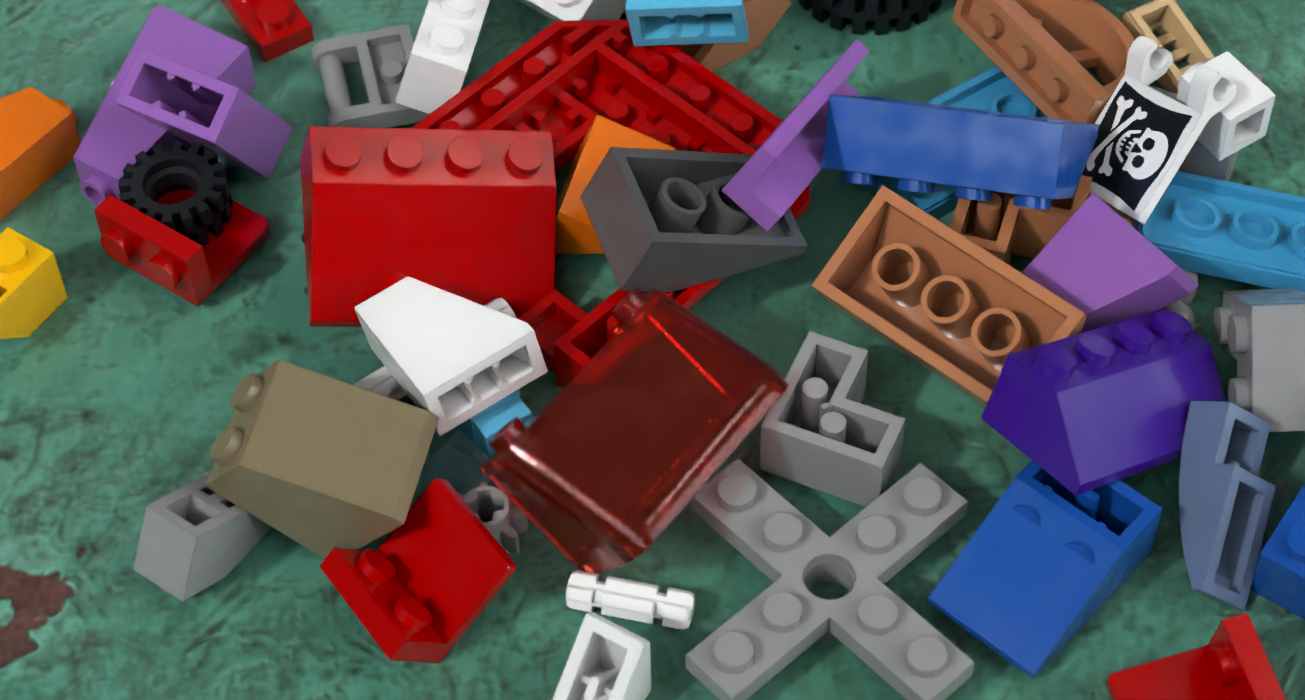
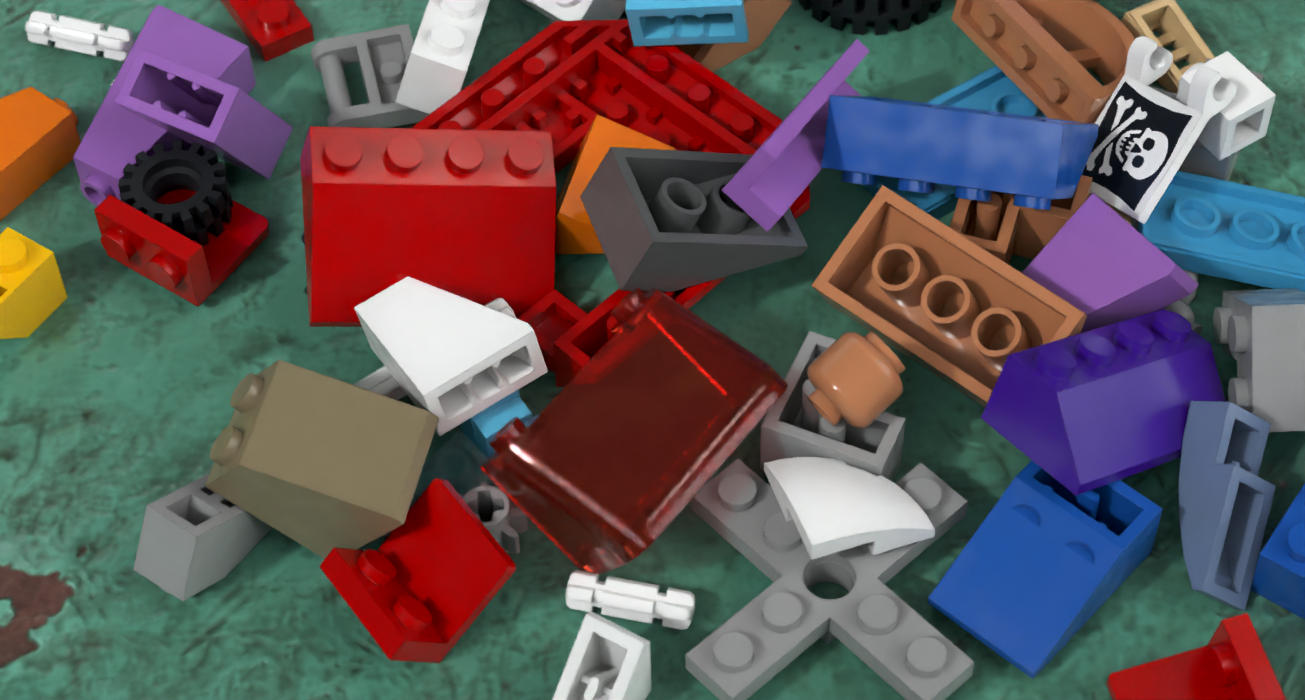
none -> white axle [25,10,135,62]
none -> white brick [764,457,935,560]
none -> nougat head [807,331,905,428]

